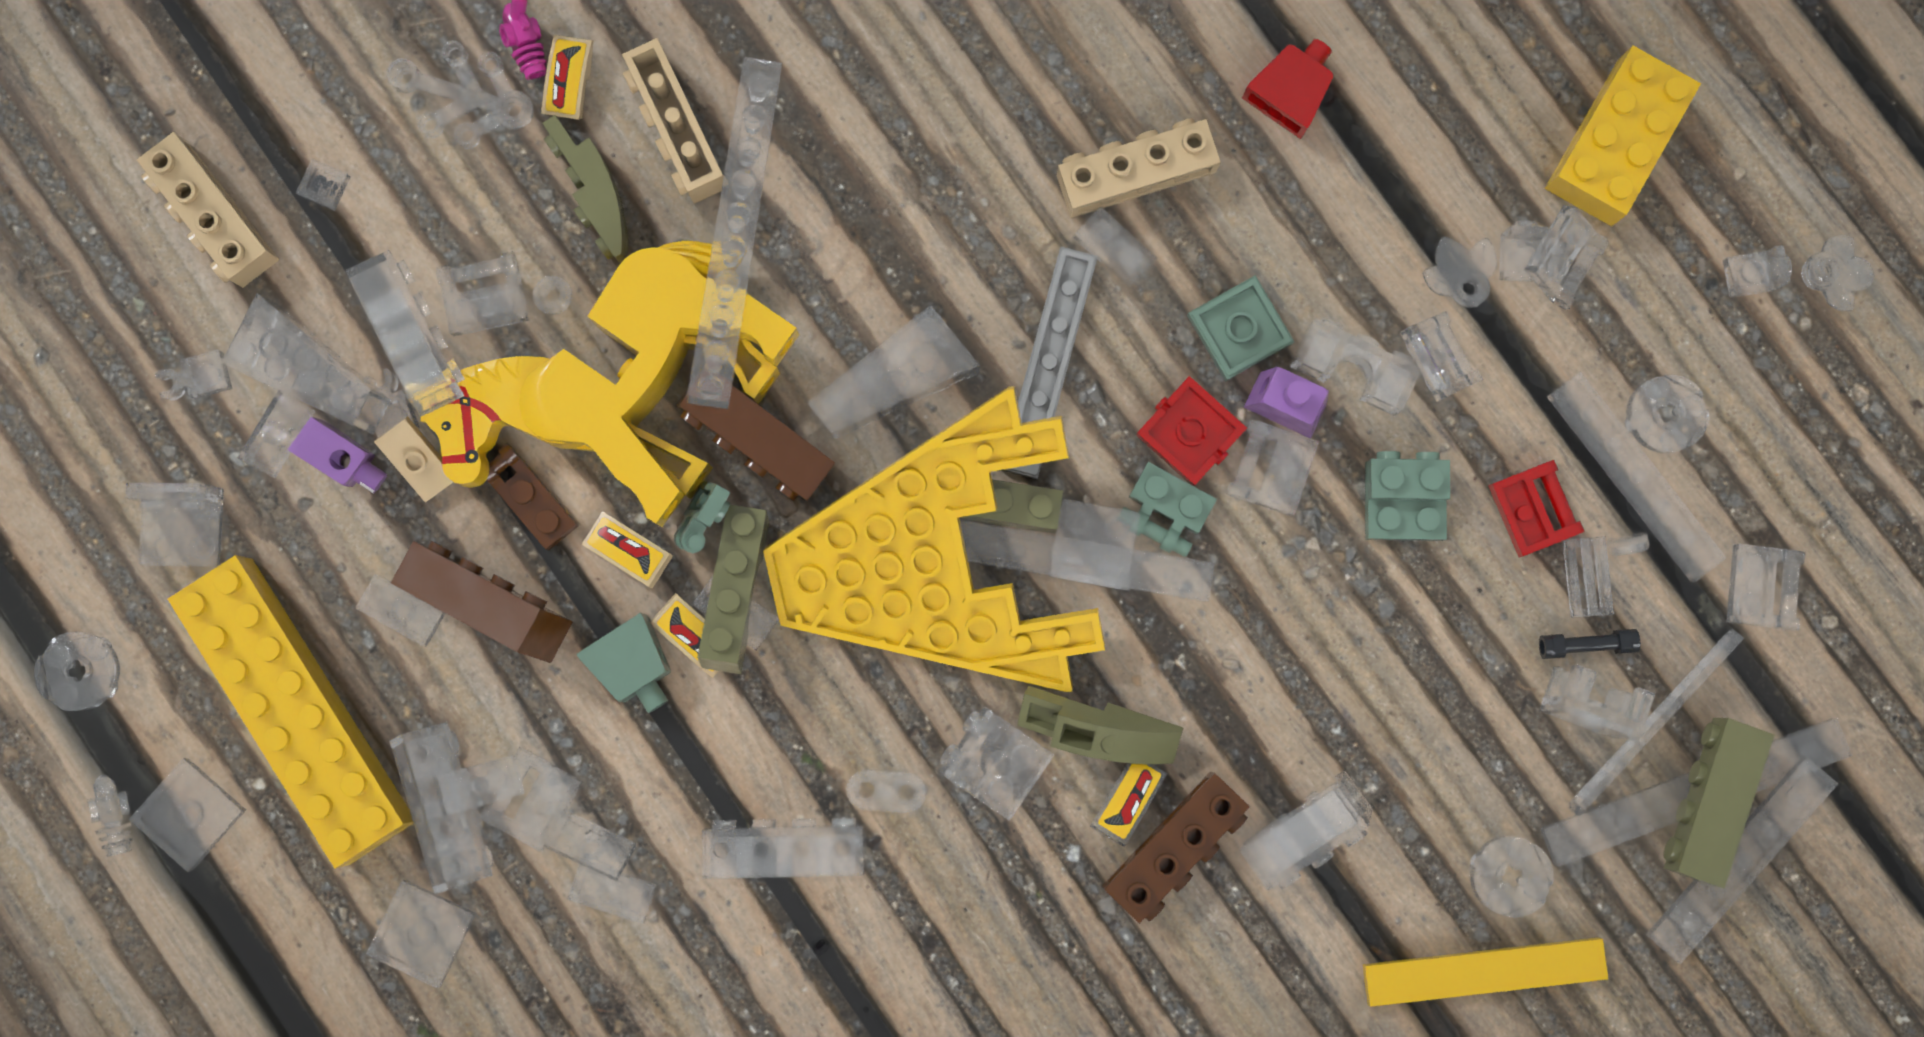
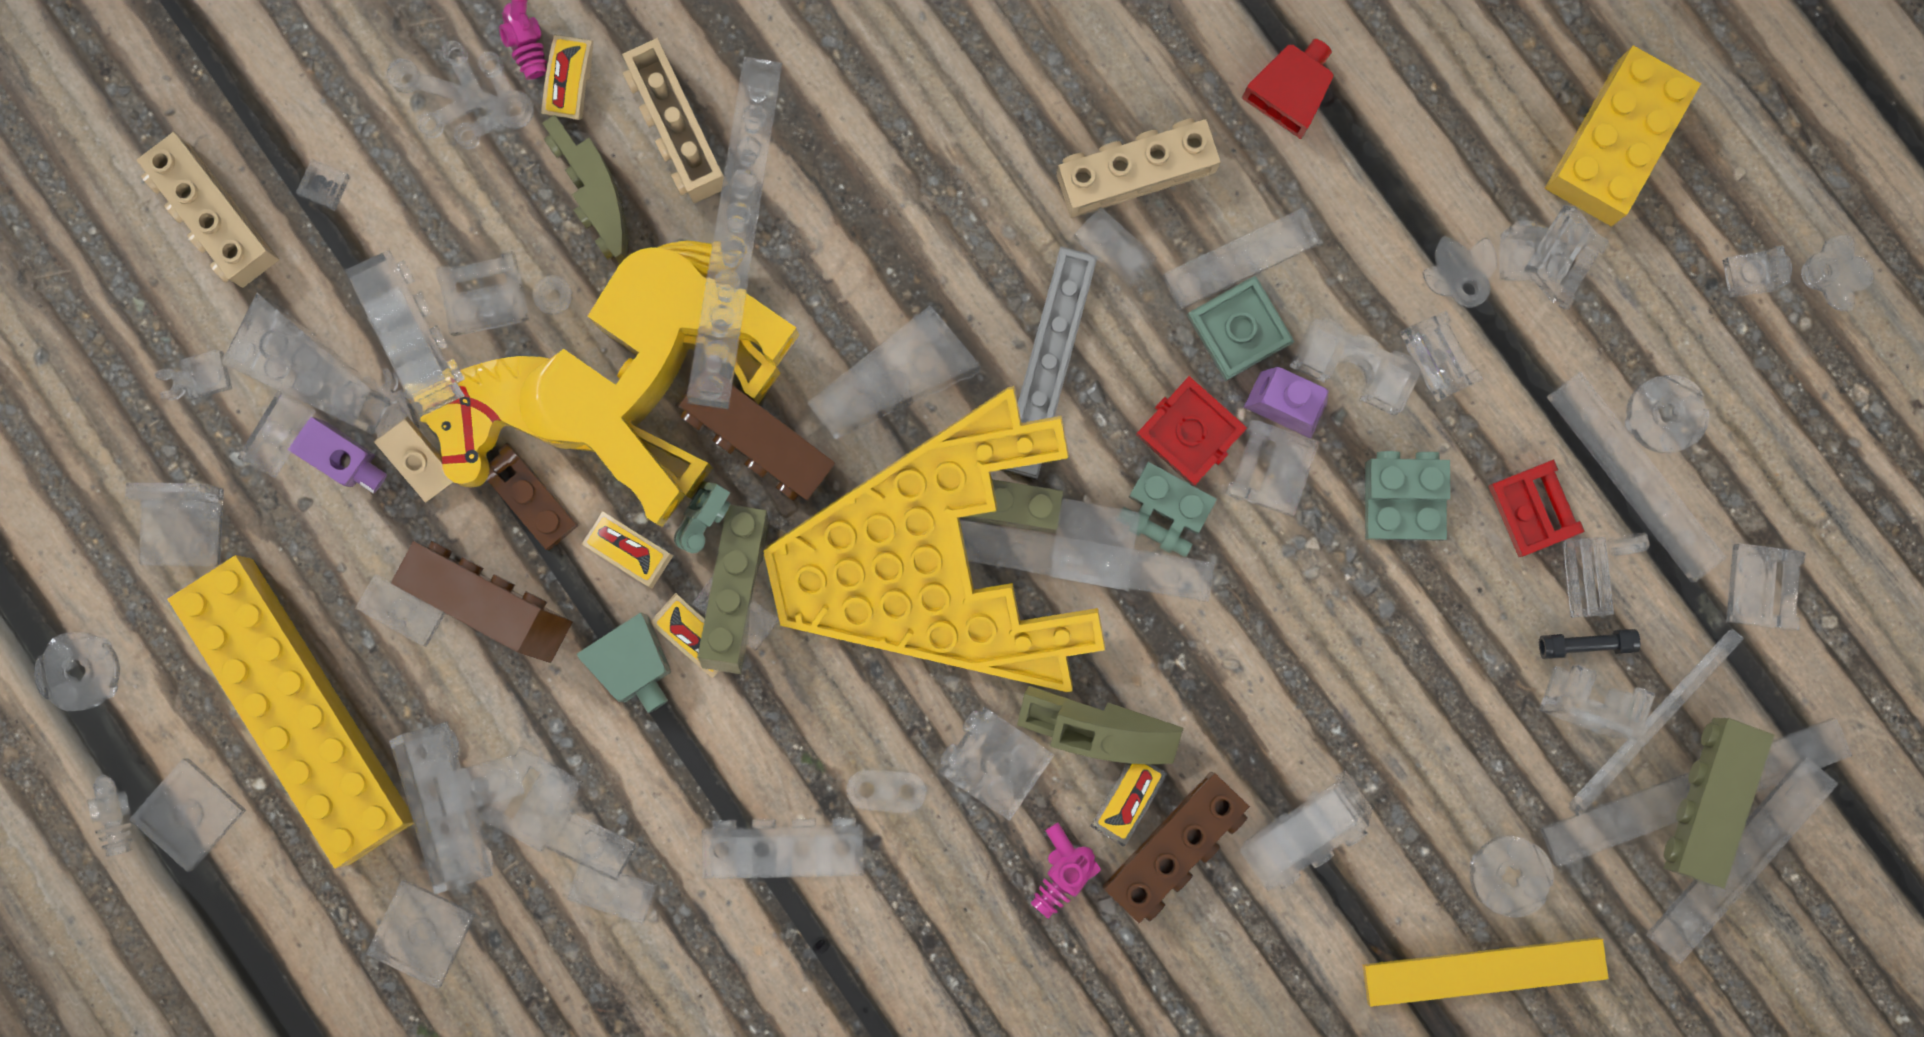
none -> dark pink piece [1031,822,1101,919]
none -> clear plate [1163,208,1320,311]

